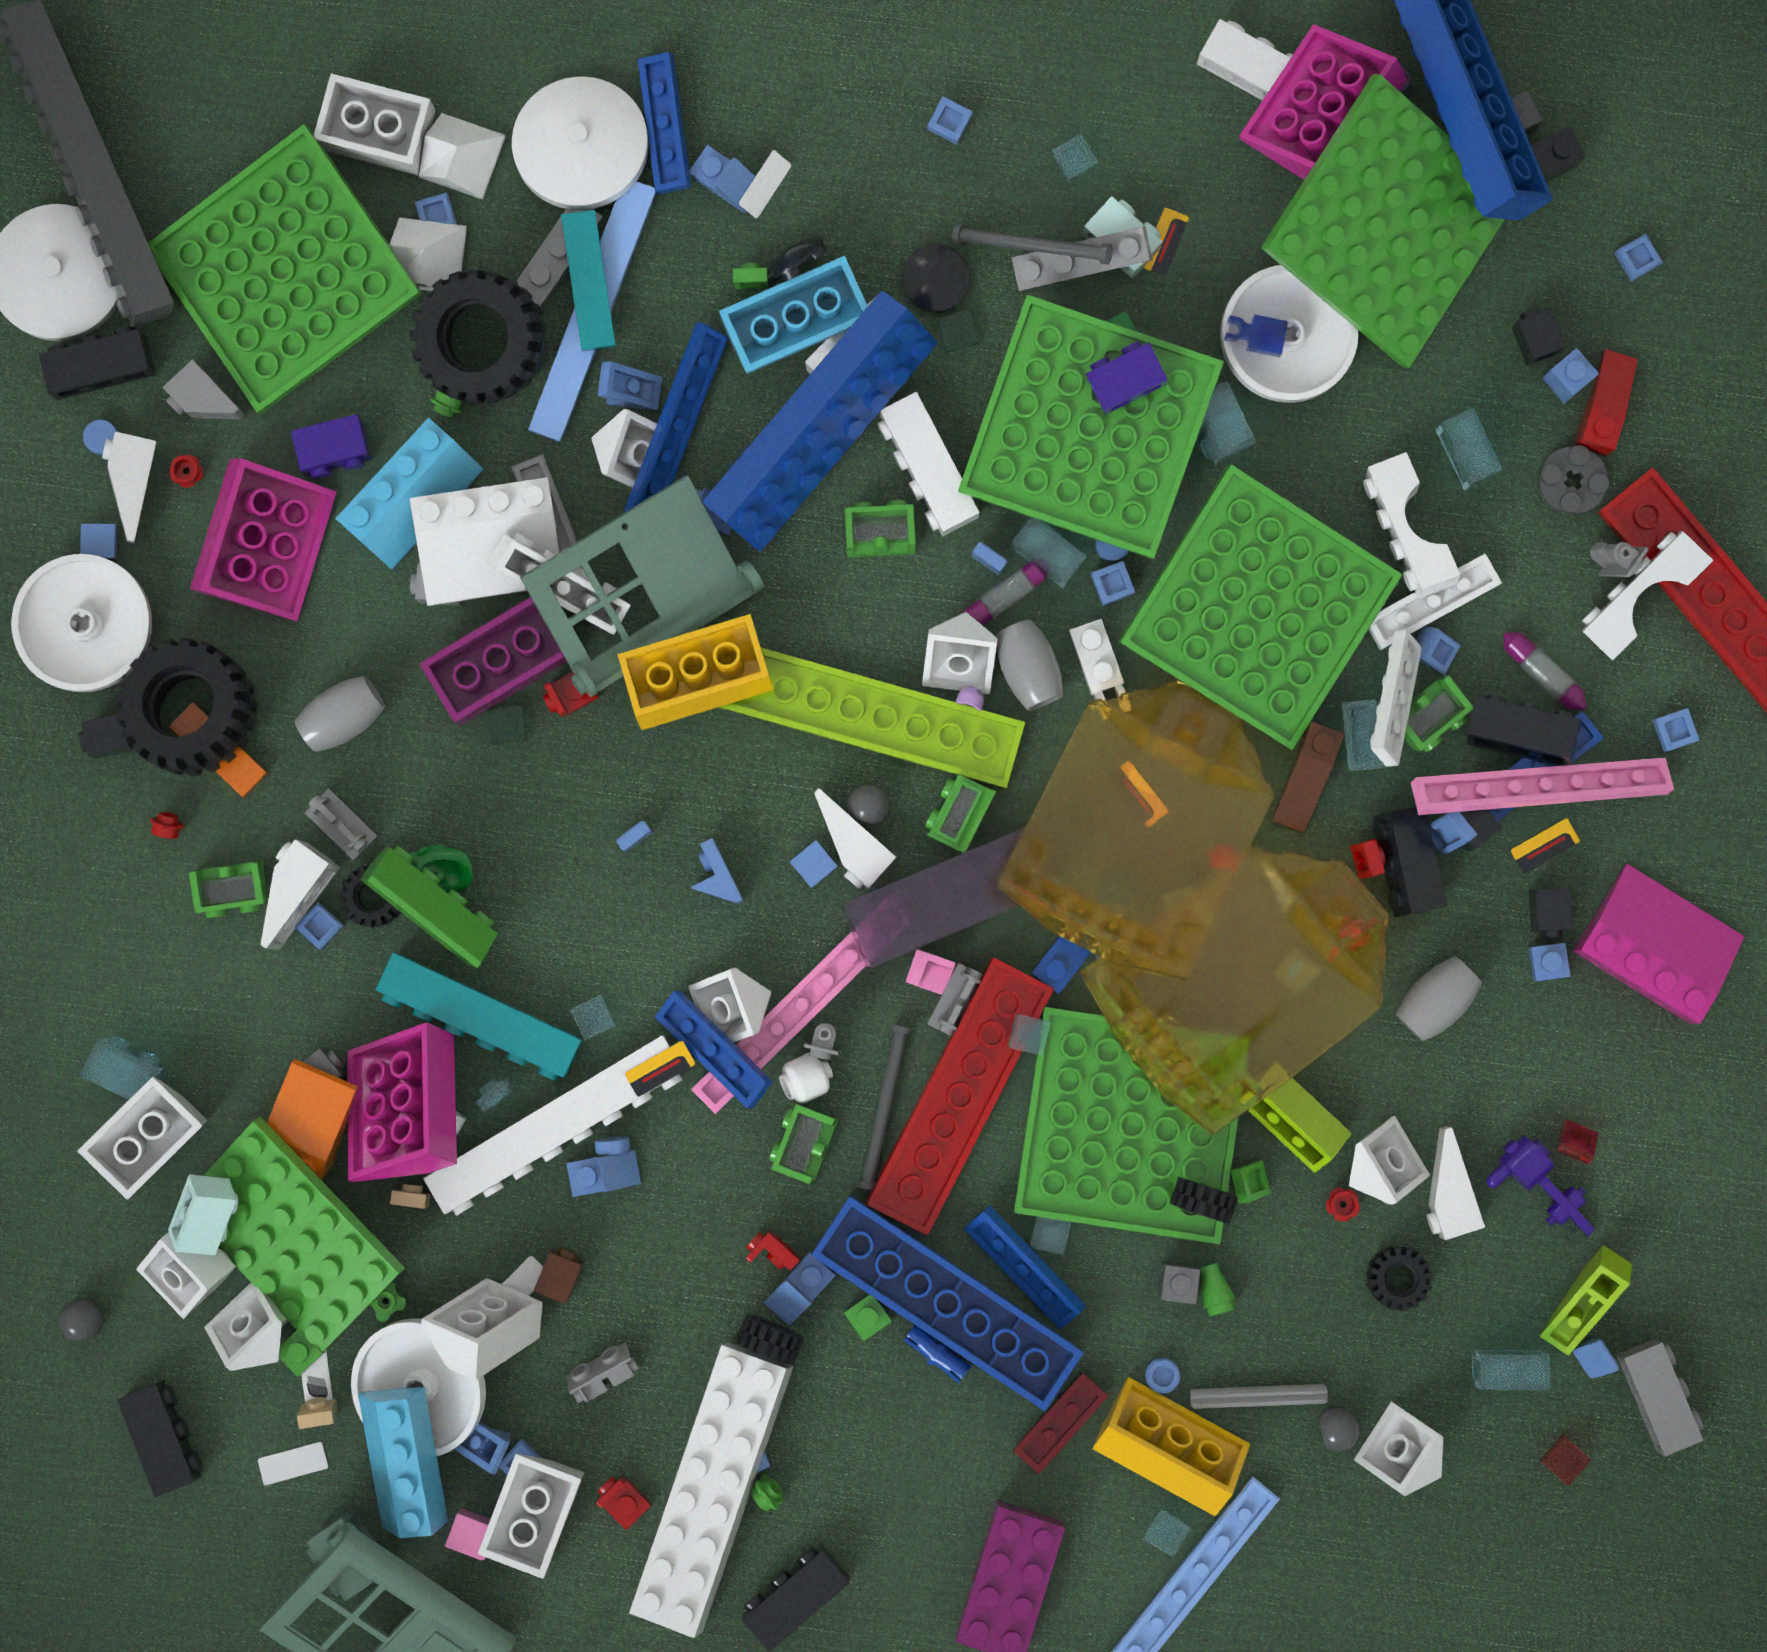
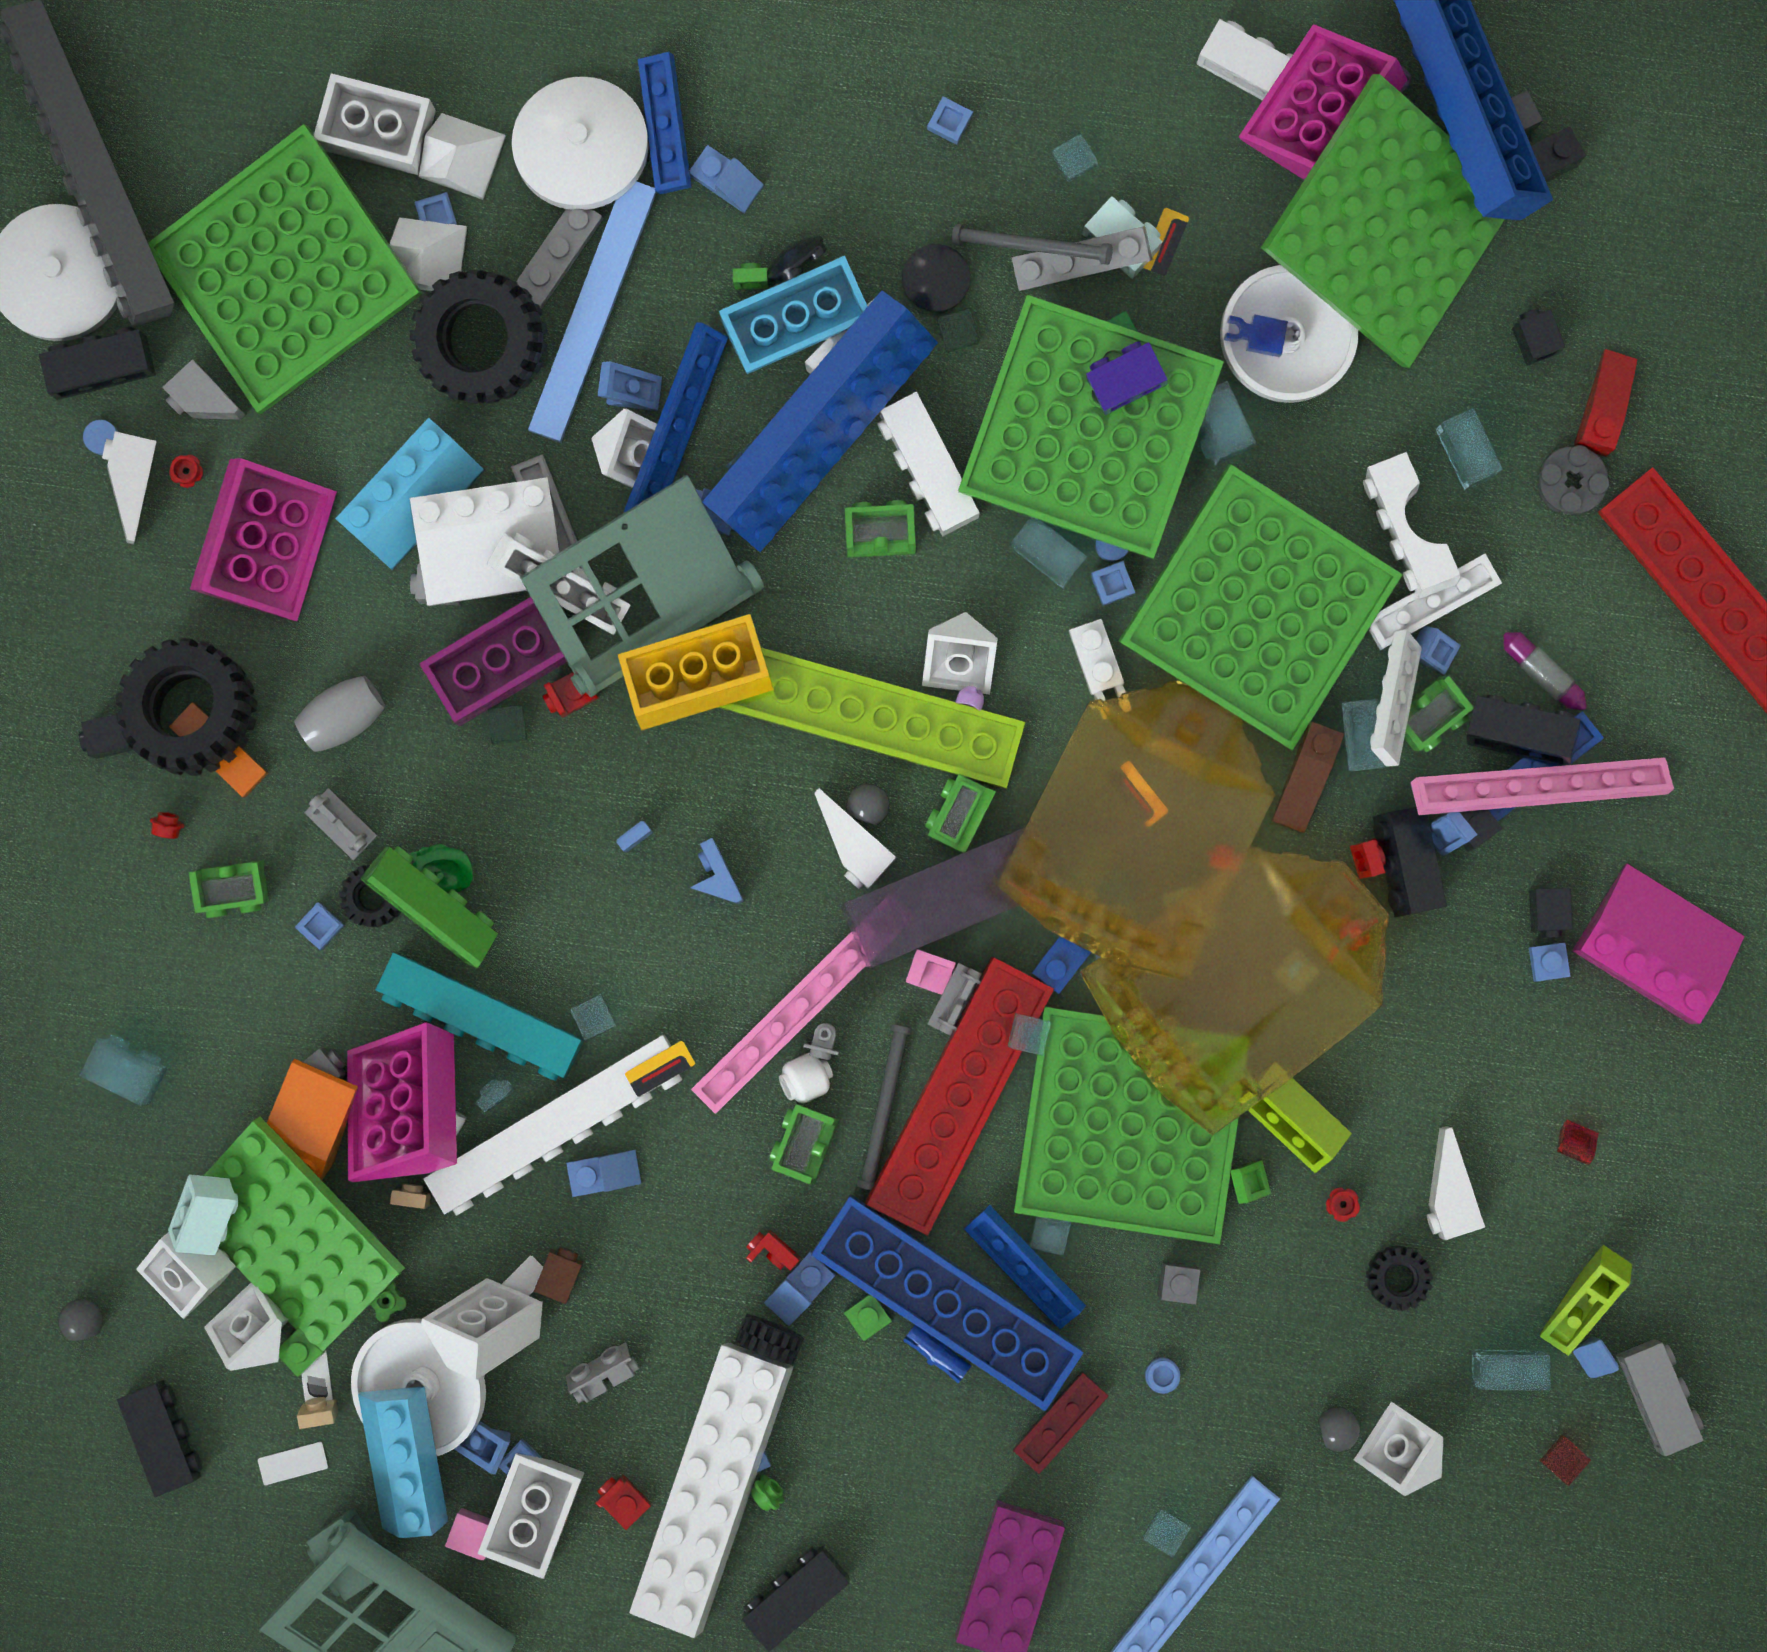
white dish [11,554,152,692] -> none
white slope [78,1076,208,1200] -> none
medium blue tile [80,524,118,559] -> none
white slope [260,839,341,950] -> none
dark purple brick [291,414,372,479] -> none
bright green plate [430,390,462,417] -> none
teal tile [561,210,616,352] -> none
medium blue tile [595,1136,630,1155] -> none
blue plate [655,991,773,1109] -> none
white slope [688,968,771,1043] -> none
white sticker [739,150,791,218] -> none
medium blue tile [790,840,838,889] -> none
clear piece [961,561,1049,626] -> none
medium blue tile [972,542,1007,576] -> none
light grey piece [996,620,1063,711] -> none
yellow slope [1092,1377,1250,1516] -> none
black tyre [1170,1177,1238,1224] -> none
light grey axle [1189,1384,1328,1409] -> none
bright green cone [1199,1263,1237,1317] -> none
white slope [1349,1116,1430,1205] -> none
light grey piece [1395,956,1483,1042] -> none
dark purple piece [1486,1135,1595,1237] -> none
sticker [1511,819,1580,873] -> none
medium blue brick [1543,348,1599,404] -> none
white arch [1581,531,1713,660] -> none
light grey hinge [1590,542,1649,577] -> none
medium blue tile [1614,234,1663,282] -> none
medium blue plate [1652,708,1699,752] -> none

